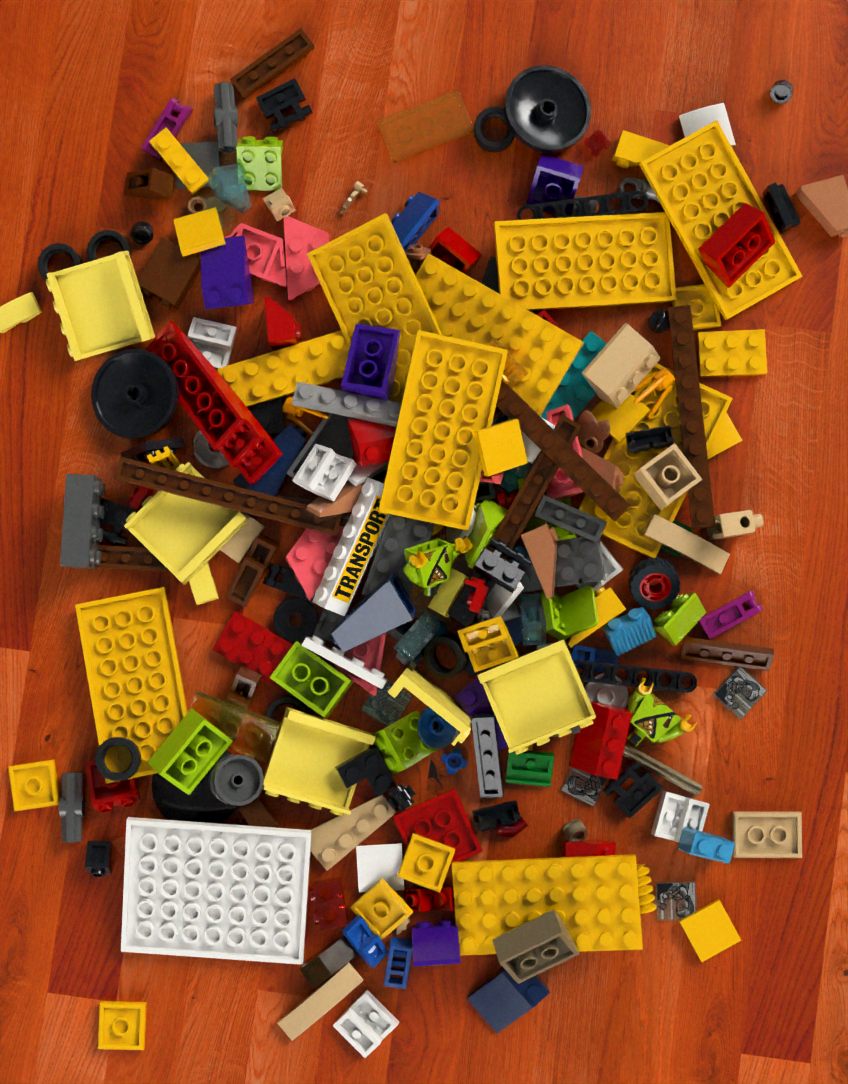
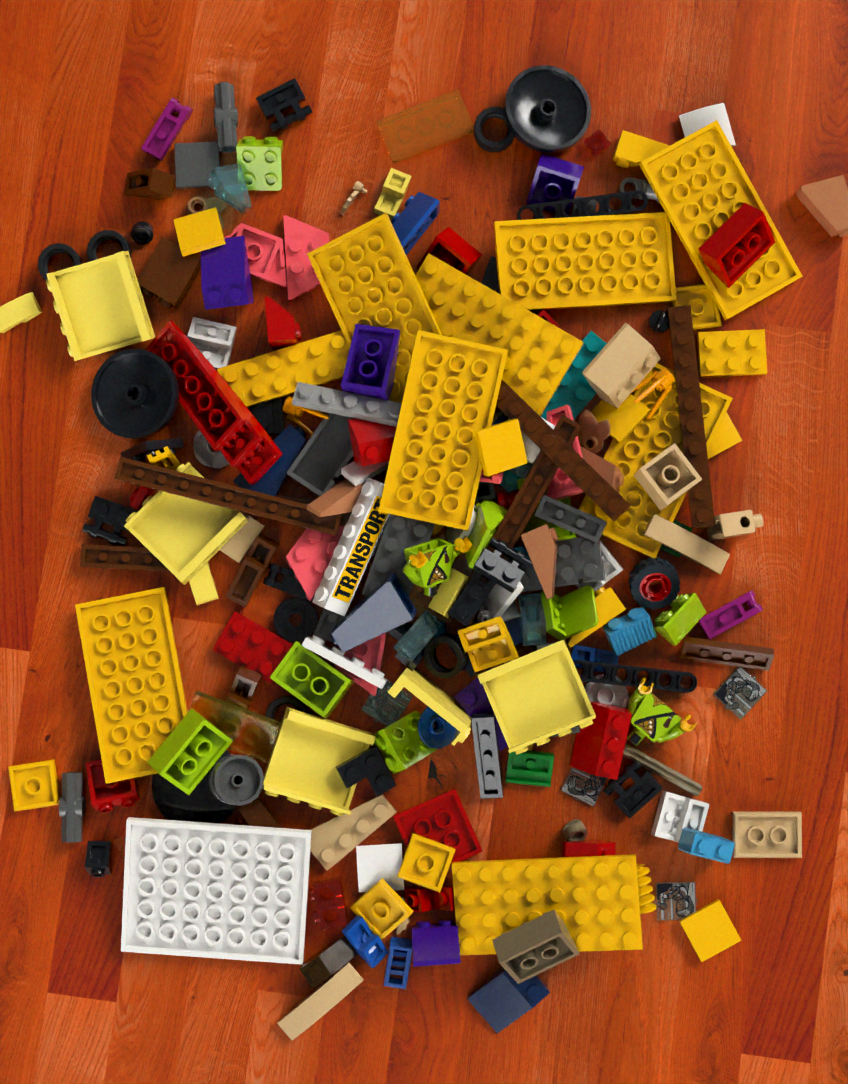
dark grey piece [60,474,106,569] -> none
black tyre [95,737,141,781] -> none
yellow tile [98,1001,147,1050] -> none
yellow plate [149,127,210,195] -> none
reddish brown plate [230,28,315,99] -> none
tan bracket [263,188,296,221] -> none
white slope [292,444,357,502] -> none
white slope [333,990,399,1058] -> none
black gear [387,783,416,811] -> none
nougat bracket [404,244,431,276] -> none
blue plate [441,748,467,774] -> none
red bracket [464,577,489,614] -> none
black hinge [472,800,521,832] -> none
clear yellow slope [488,338,528,388] -> none
dark red arm [494,817,528,838] -> none
black hinge [626,425,674,454] -> none
black bracket [762,182,801,233] -> none
tile [770,80,793,104] -> none
none -> light yellow slope [374,168,412,220]

